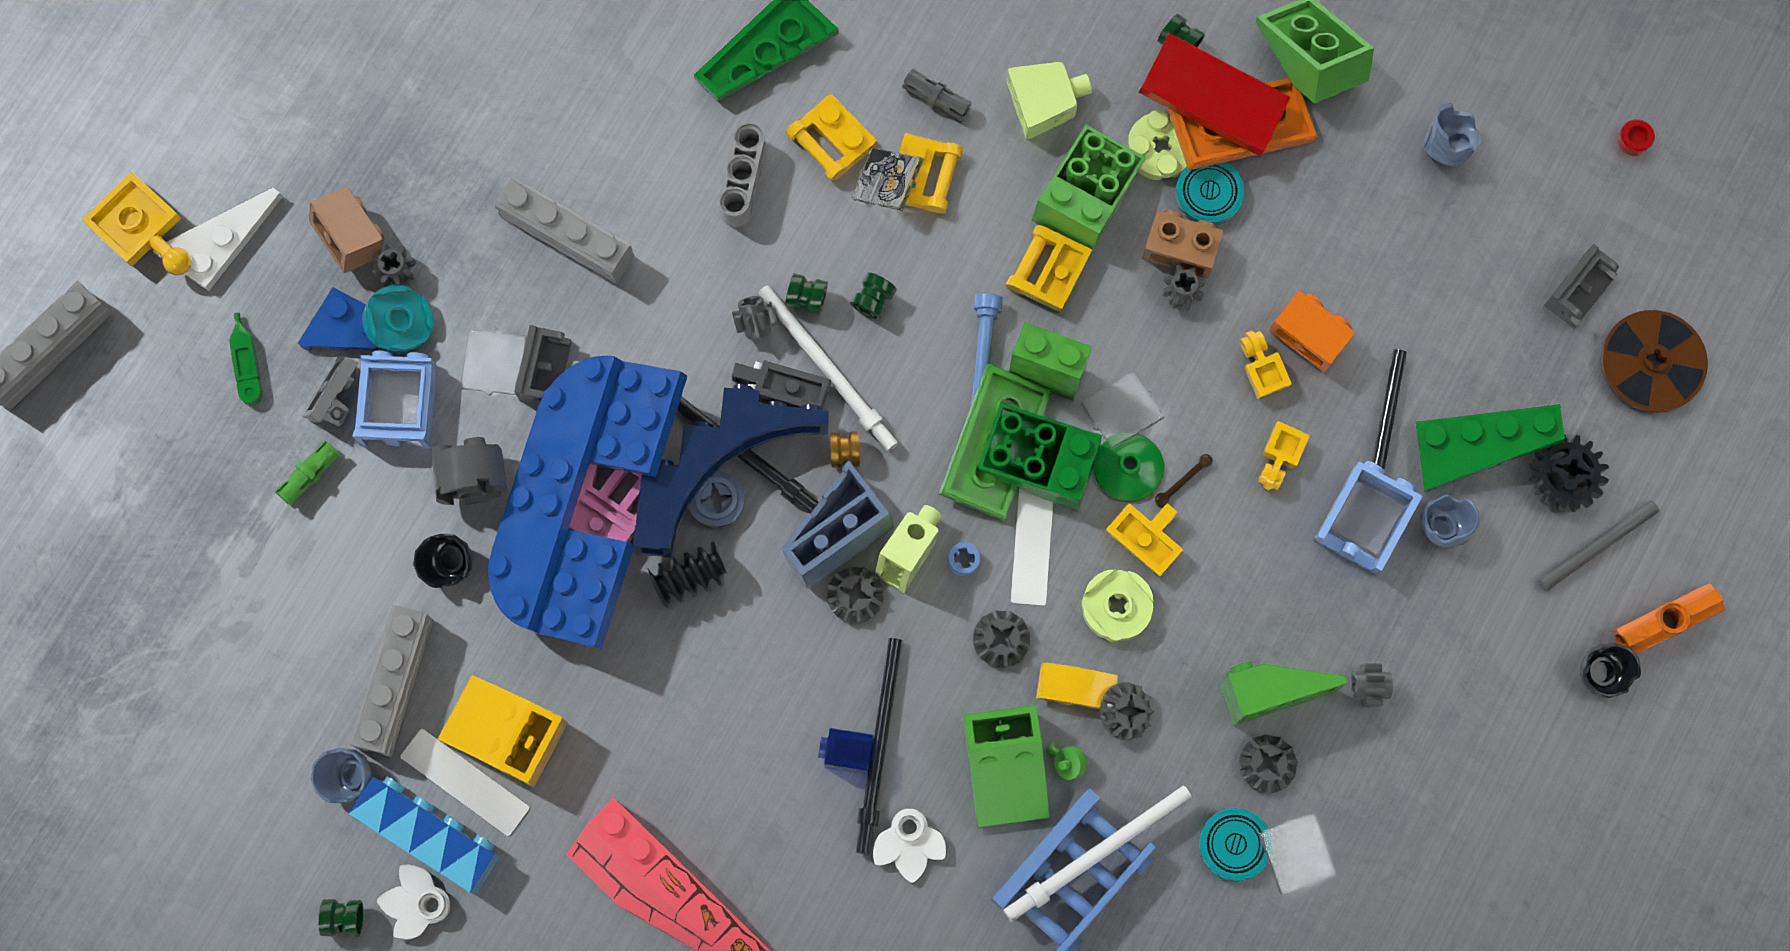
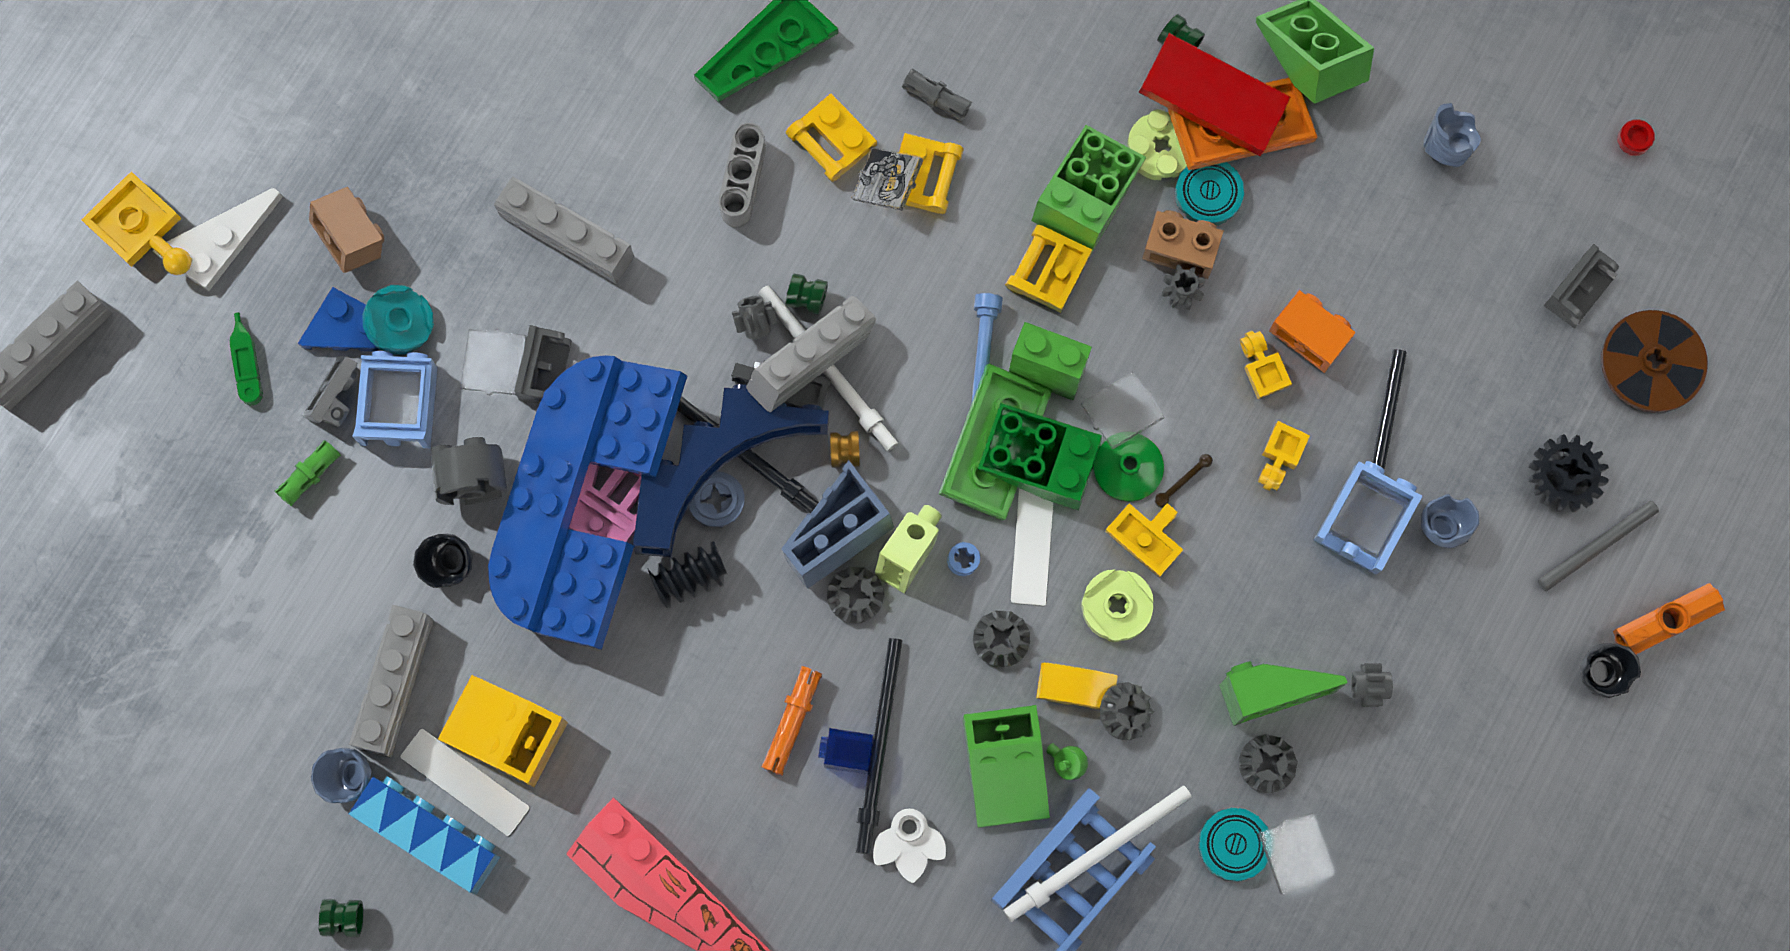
dark grey gear [371,244,416,287] -> none
white plate [377,864,451,939] -> none
dark green wheel [850,272,897,321] -> none
yellowish green torso [1006,62,1092,140] -> none
green wing [1416,404,1565,493] -> none
none -> light grey brick [746,296,876,412]
none -> orange pin [761,666,823,776]

